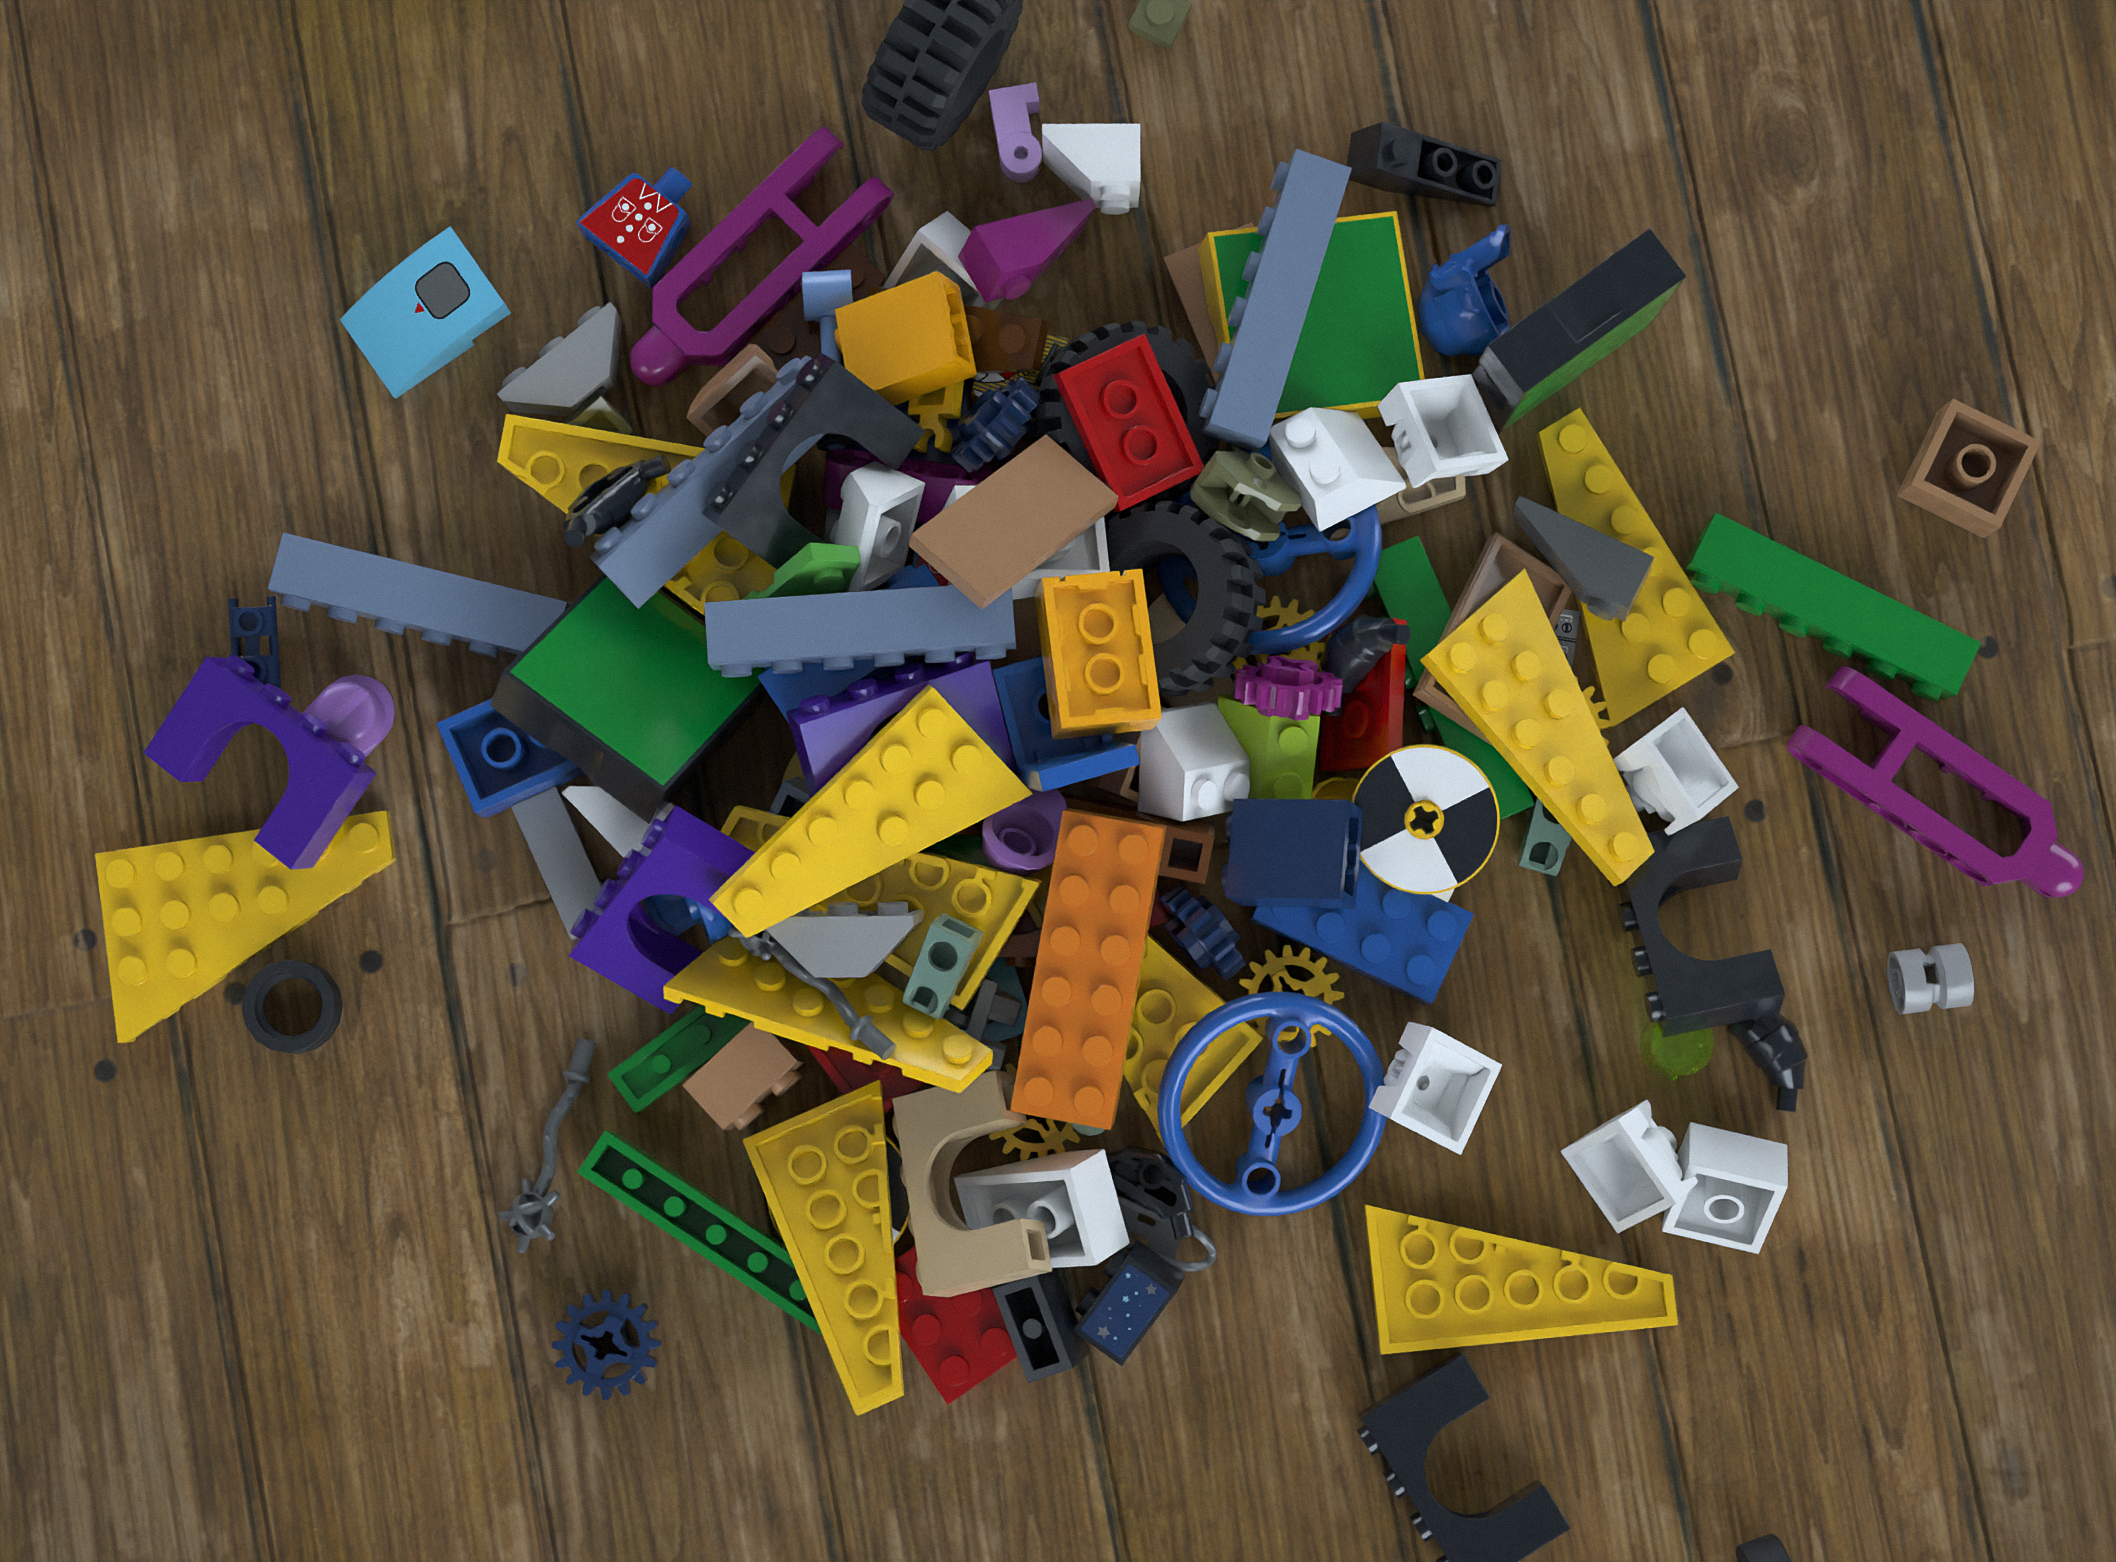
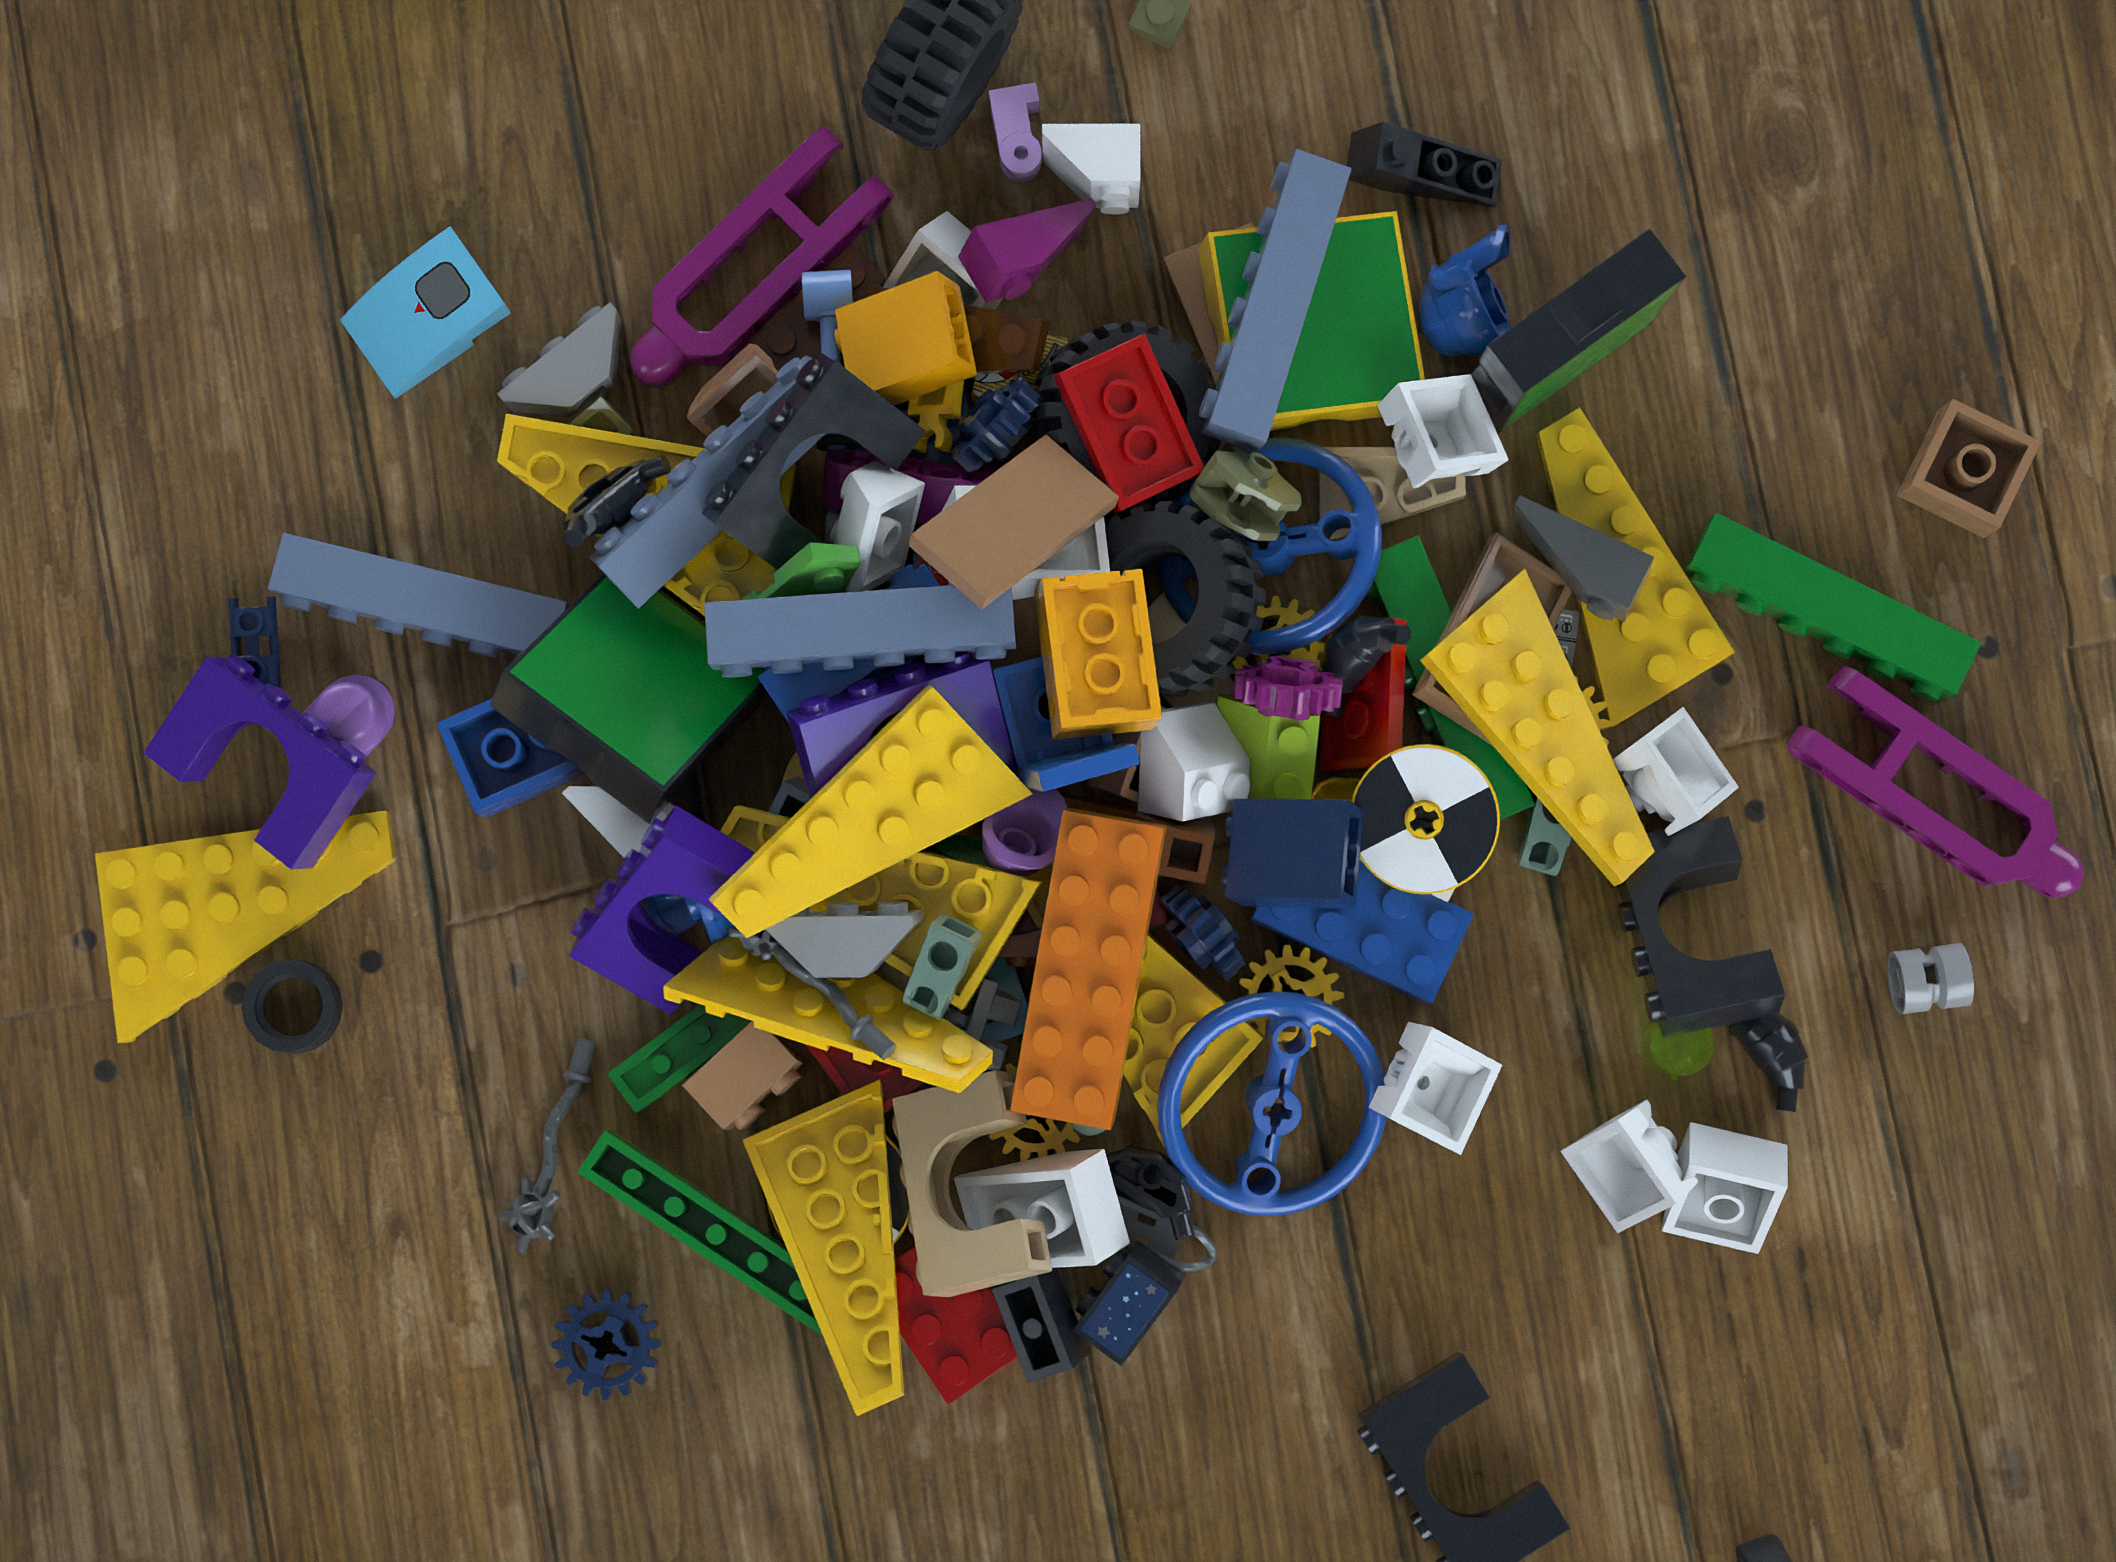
light grey tile [511,786,602,940] -> none
torso [576,166,692,290] -> none
white slope [1269,407,1406,532] -> none
yellow wing [1363,1204,1678,1355] -> none

